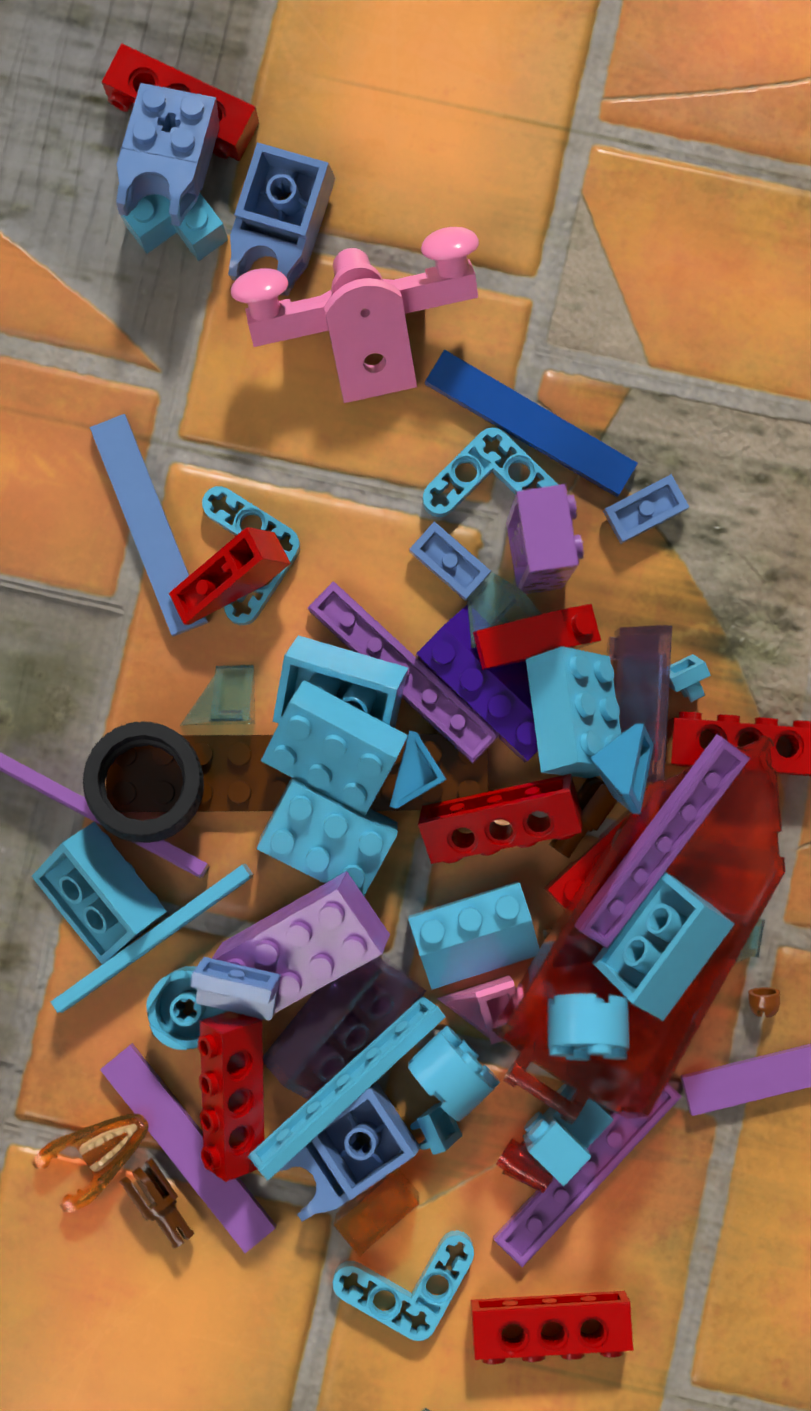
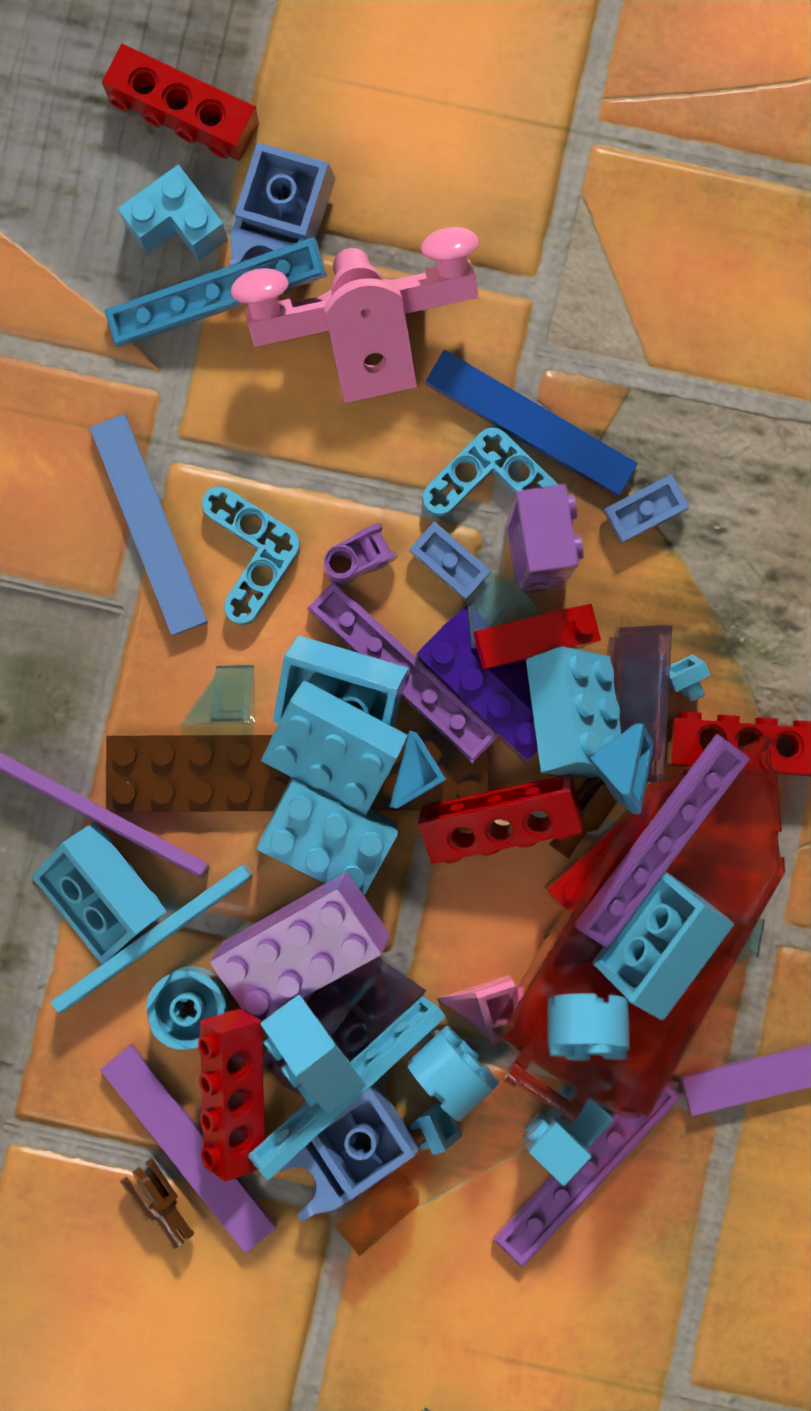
clear orange animal [32,1113,149,1212] -> none
black tyre [83,721,204,843] -> none
medium blue brick [116,83,220,226] -> none
red slope [169,527,291,625] -> none
medium blue panel [190,957,280,1020] -> none
medium azure beam [333,1230,474,1341] -> none
medium azure slope [408,881,541,990] -> none
red brick [470,1291,634,1365] -> none
clear red cone [495,1138,554,1193] -> none
dark orange hinge [748,987,780,1018] -> none
none -> dark azure tile [104,237,327,348]
none -> medium azure brick [260,995,366,1115]
none -> medium lavender piece [324,523,398,585]

